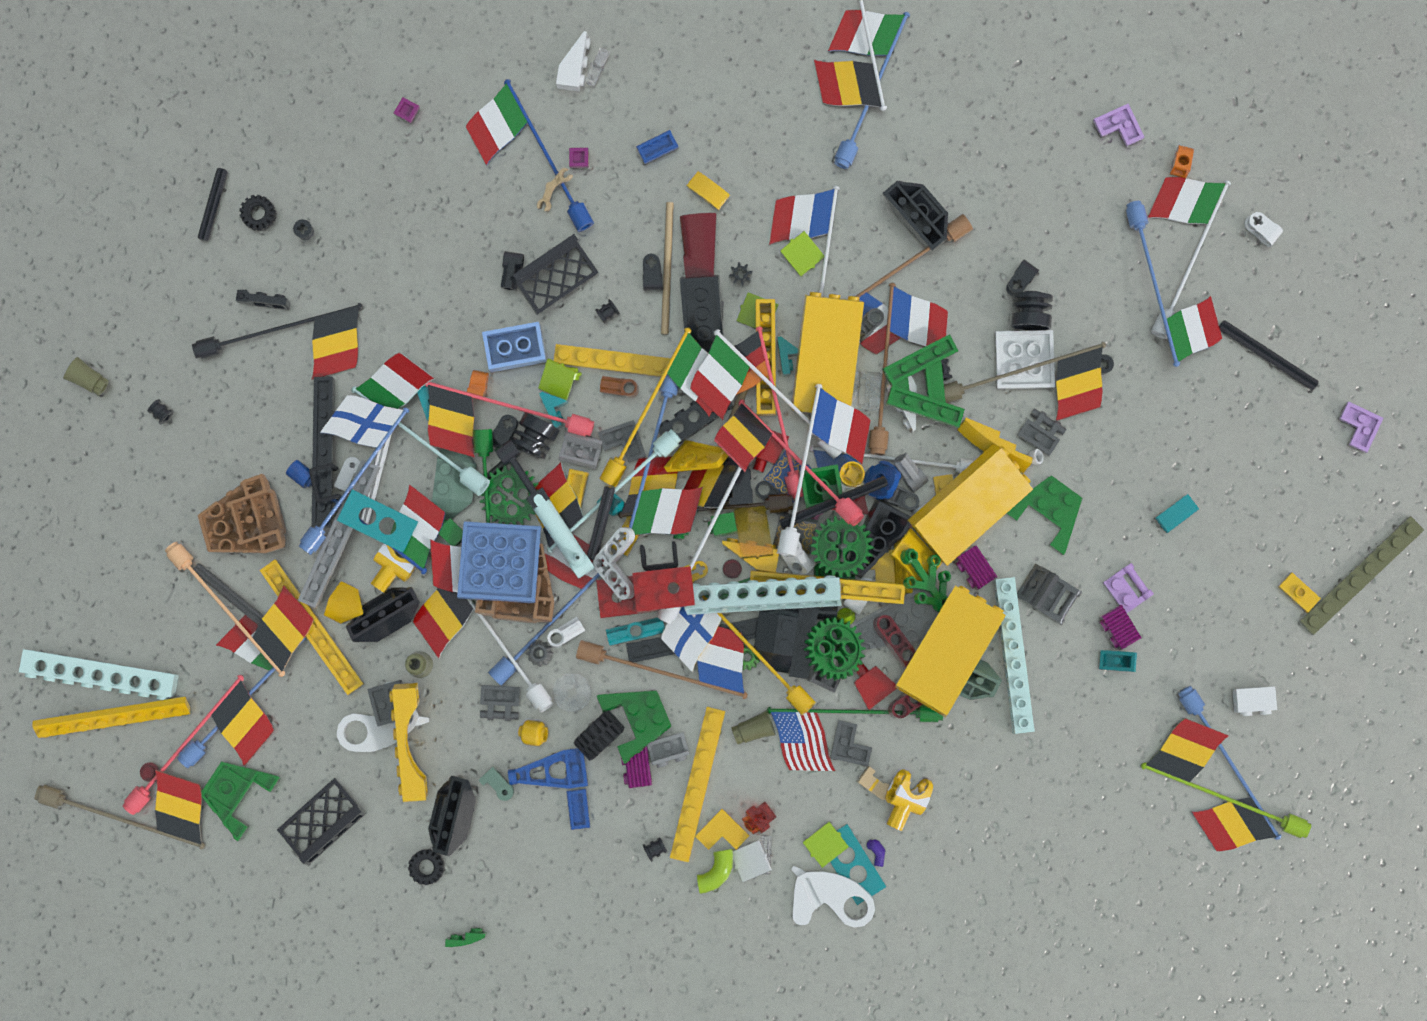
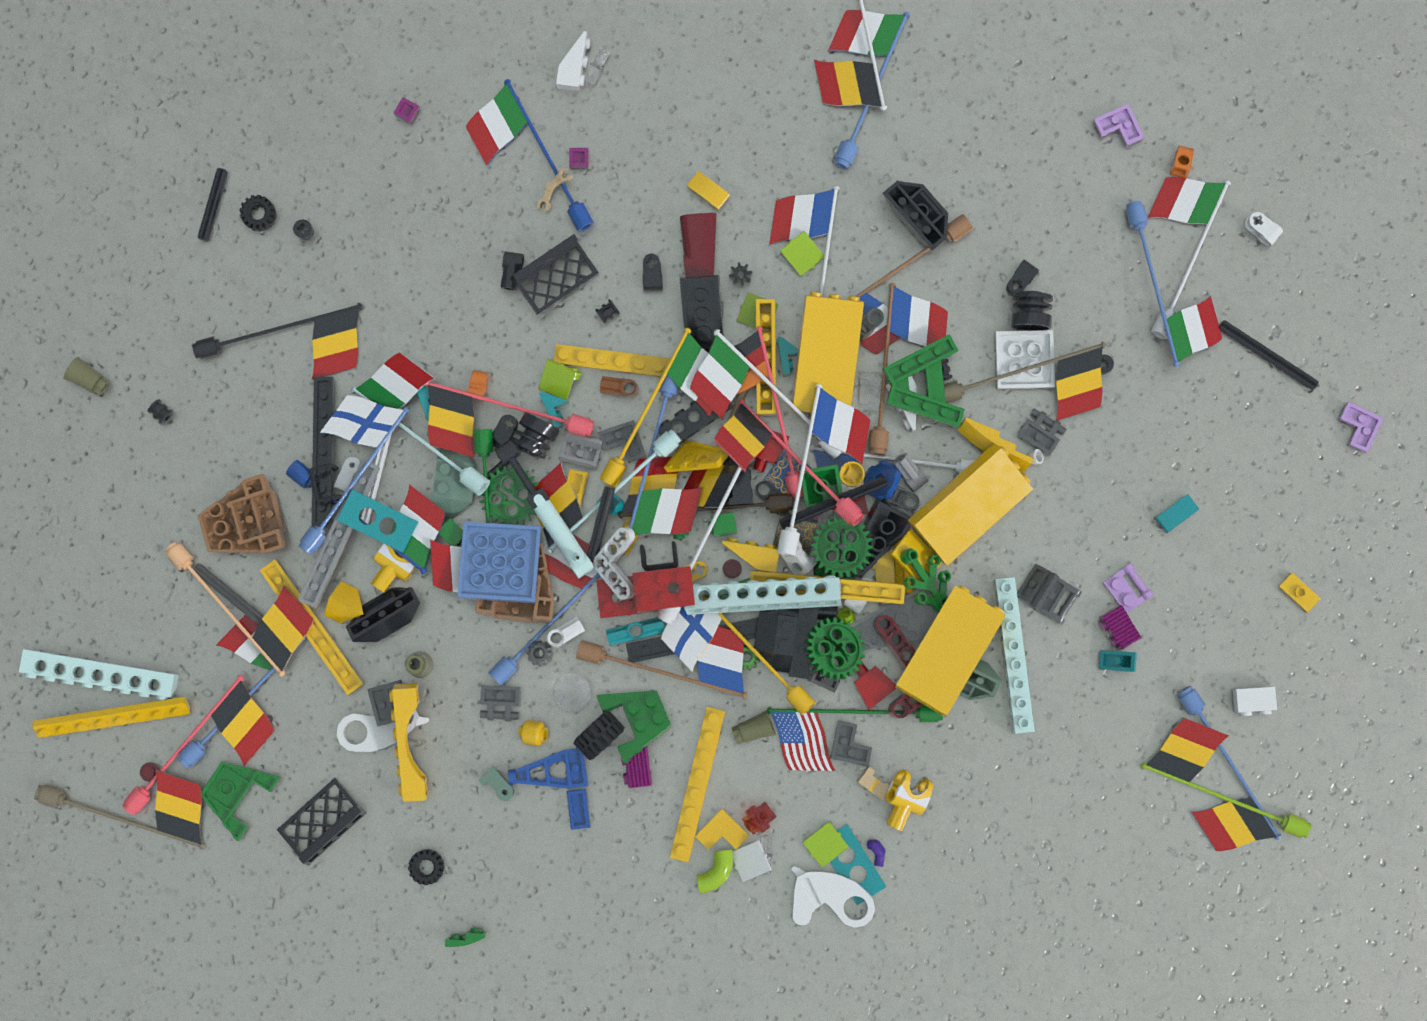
black hinge [235,289,291,310] -> none
flag [413,588,553,713] -> none
black wedge [428,776,476,856] -> none
light blue brick [482,322,547,373] -> none
blue plate [636,130,679,164] -> none
black bush [643,837,667,862] -> none
light grey bracket [647,732,690,768] -> none
tan piece [661,202,674,335] -> none
clear yellow piece [734,506,773,559] -> none
yellow plate [933,474,953,495] -> none
magenta brick [955,545,997,590] -> none
green wing [1006,475,1083,555] -> none
olive plate [1299,516,1424,635] -> none

